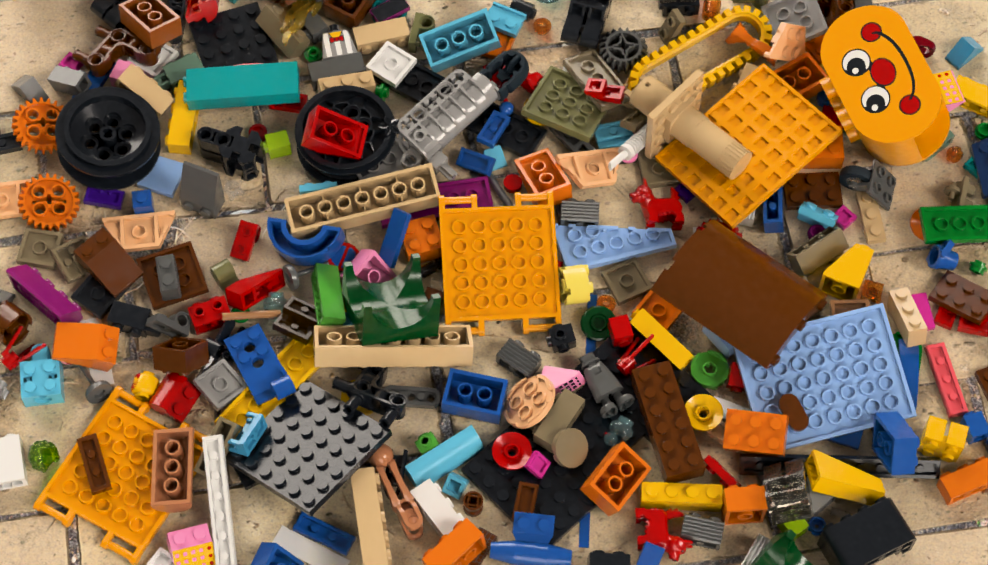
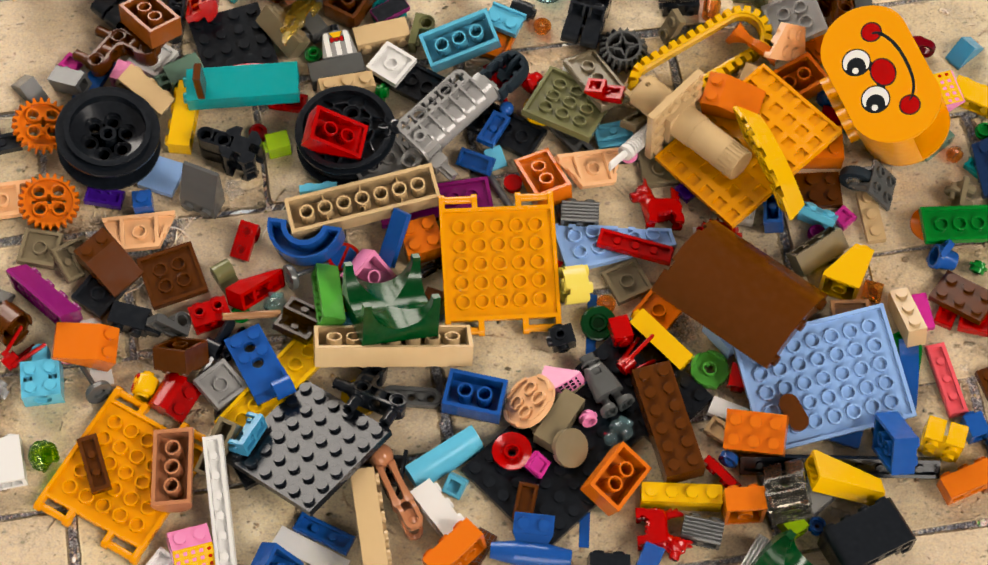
dark grey brick [155,254,182,301] -> none
bright green plate [415,431,440,455] -> none
reddish brown wheel [463,491,483,517] -> none
dark grey brick [496,338,542,379] -> none
yellow dish [685,394,723,431] -> none
none -> reddish brown tile [192,63,206,99]
none -> bright pink plate [579,409,598,428]
none -> red tile [596,228,675,266]
none -> orange slope [700,71,766,121]
none -> blue tile [718,450,739,468]
none -> yellow brick [732,106,805,220]

